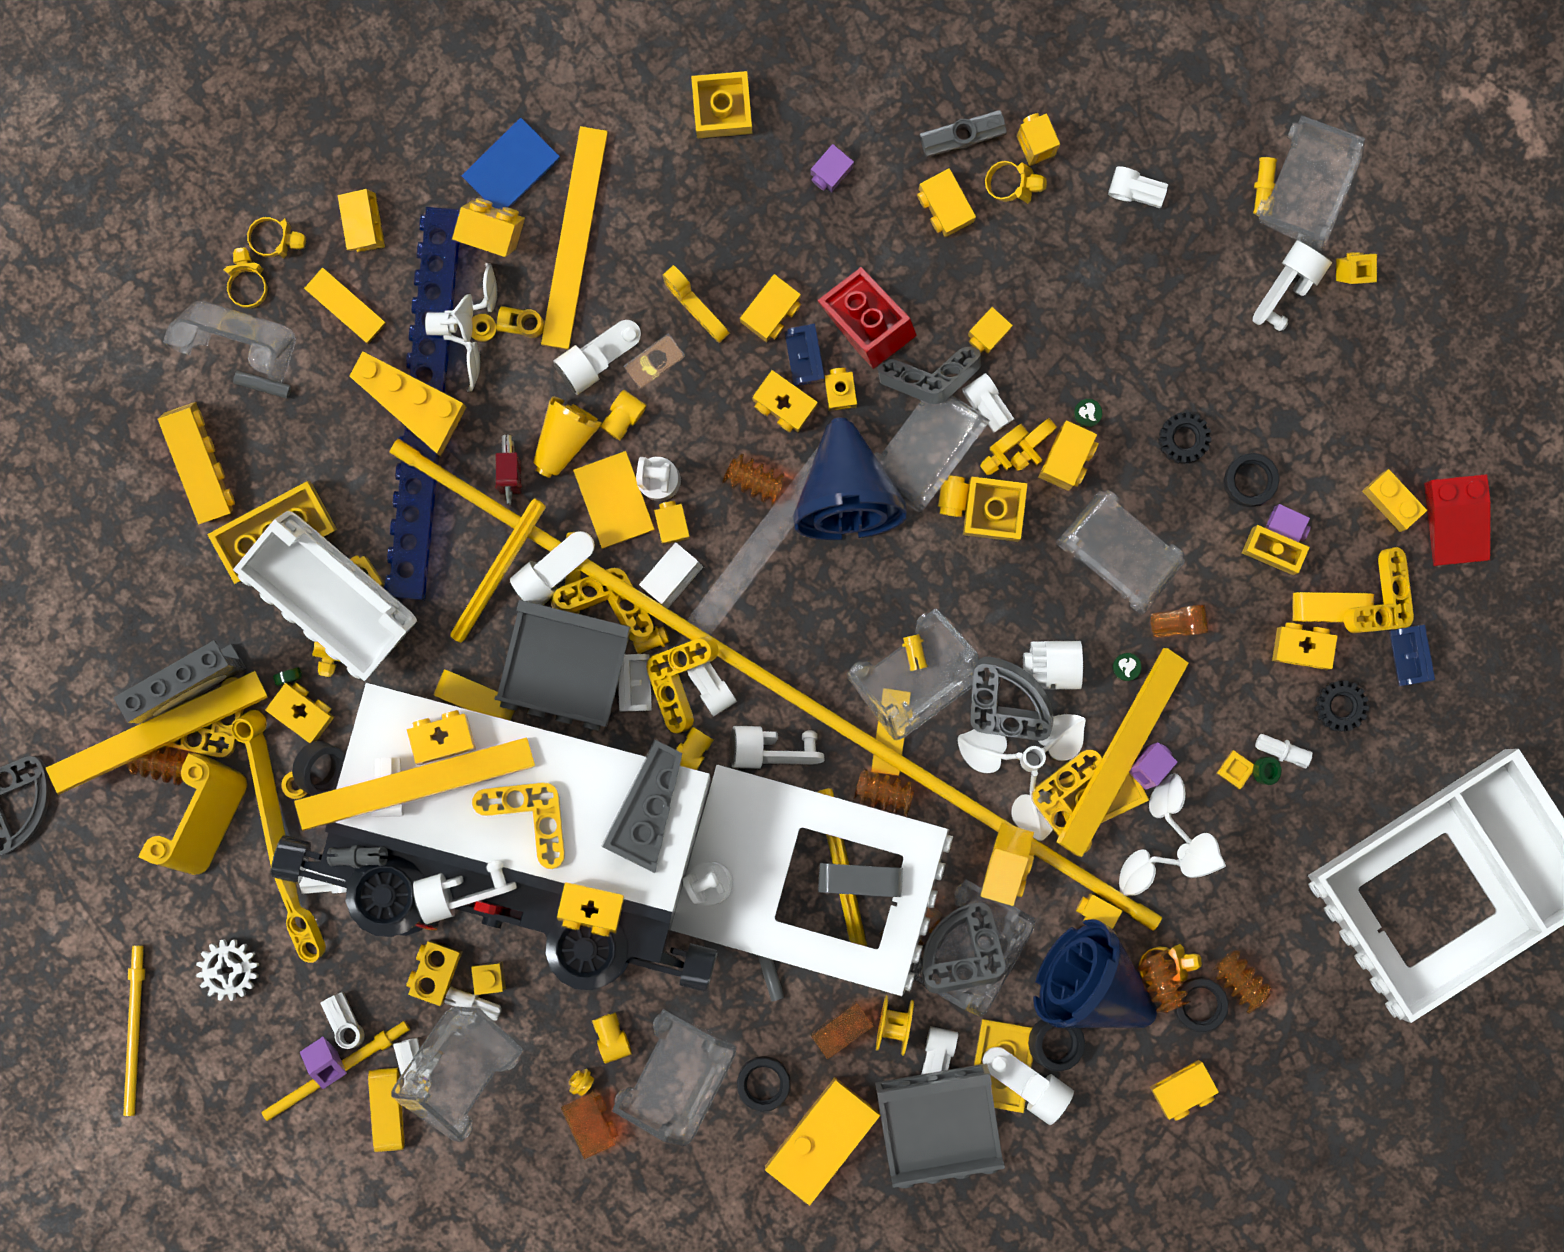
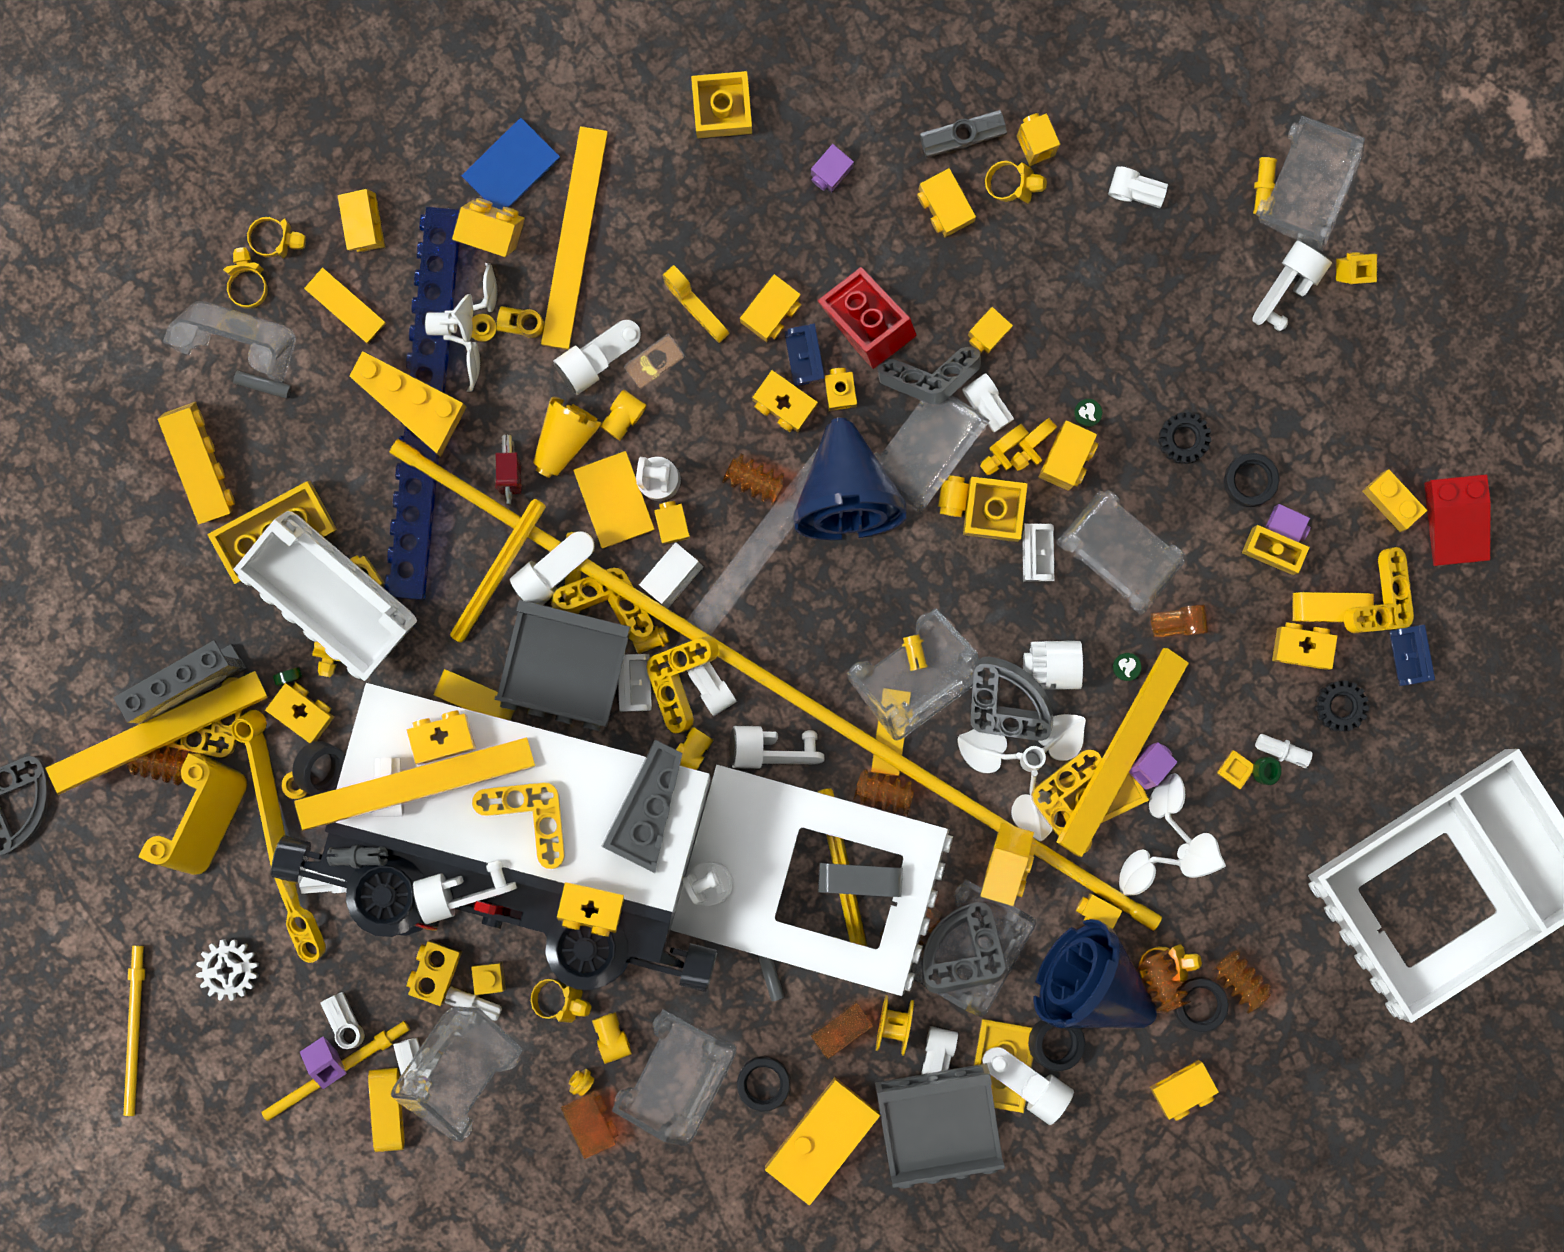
none -> yellow piece [531,979,591,1023]
none -> white hinge [1022,524,1054,582]

